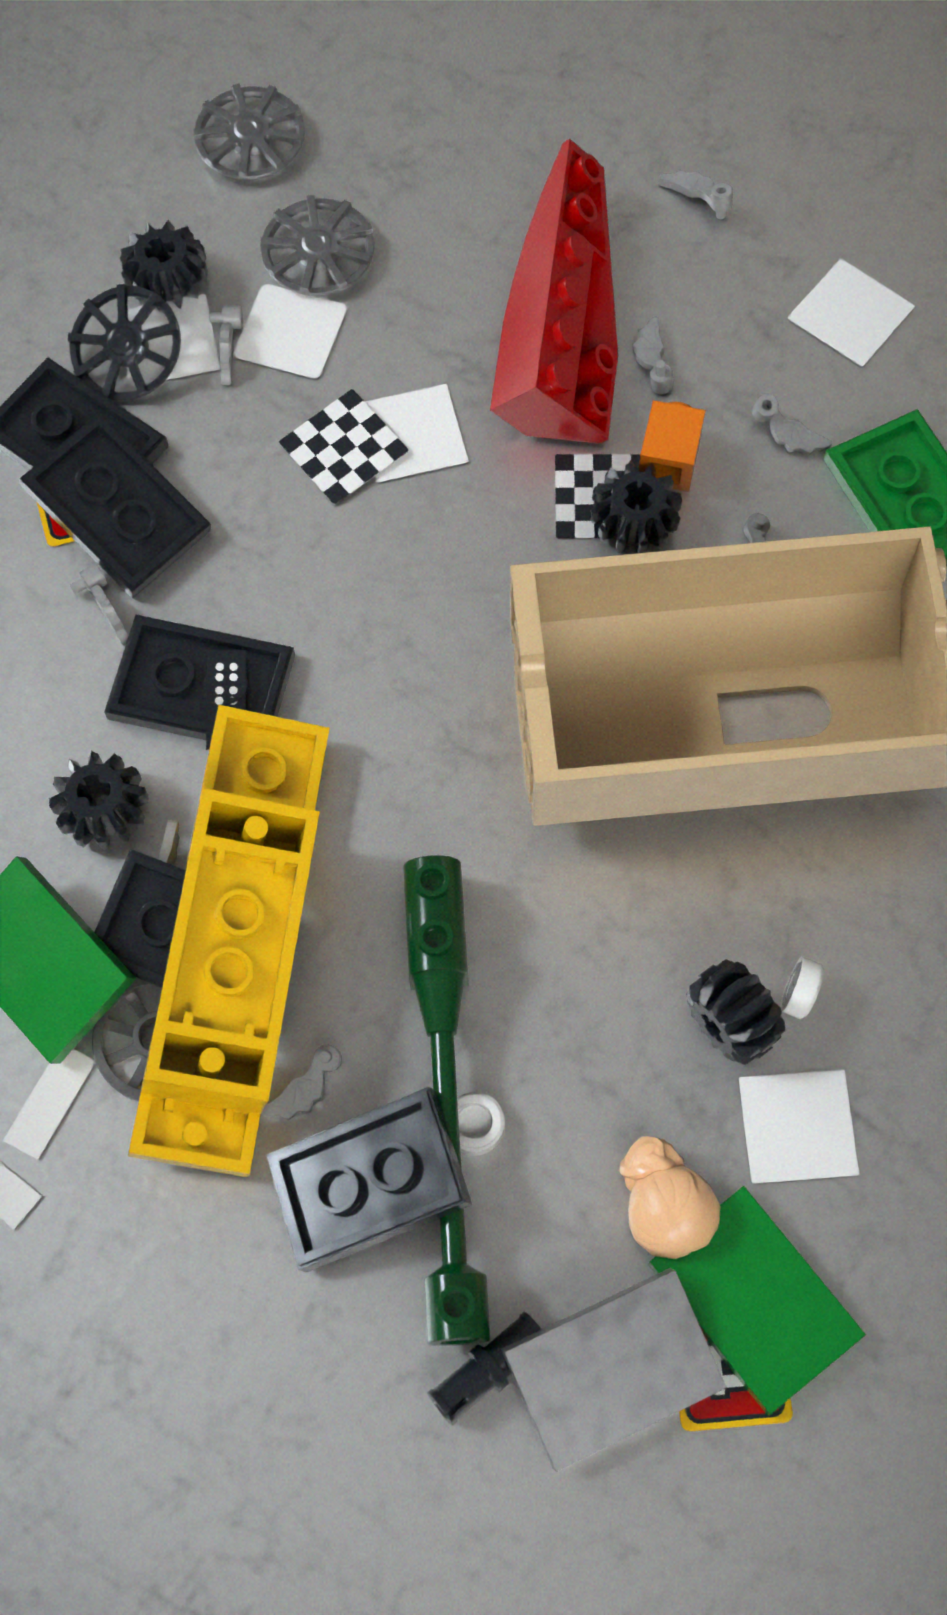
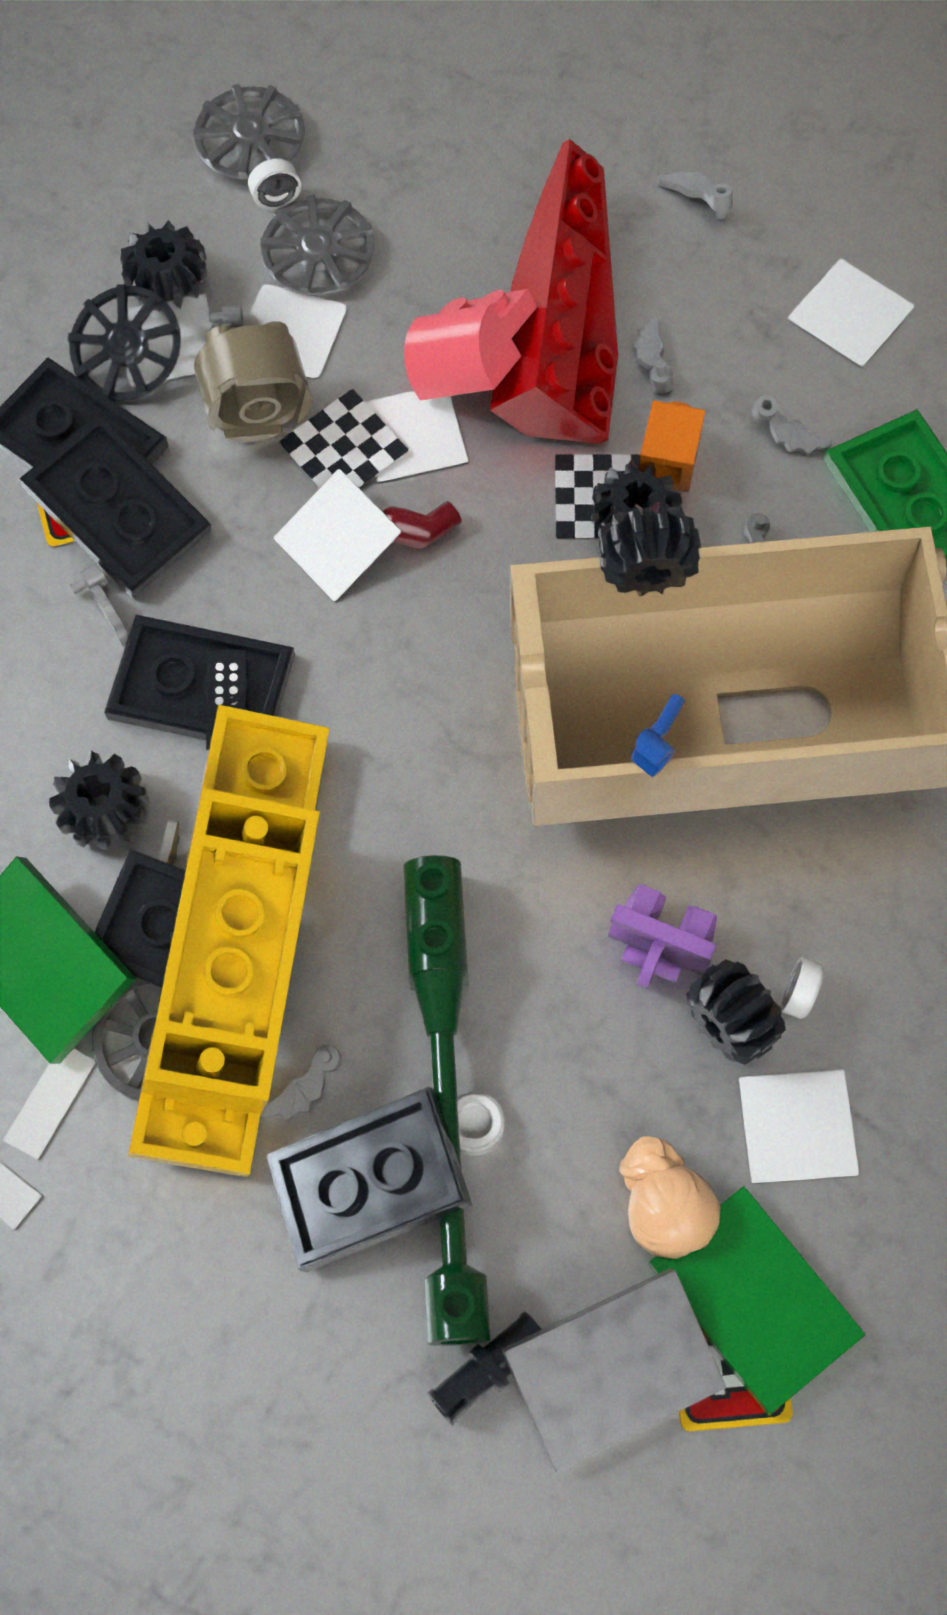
none -> dark tan brick [194,321,312,442]
none -> tile [248,159,301,210]
none -> white sticker [274,469,401,601]
none -> dark red arm [382,501,462,549]
none -> coral brick [404,289,537,401]
none -> black gear [598,502,701,597]
none -> medium lavender hips [608,884,717,990]
none -> blue hand [631,694,685,777]

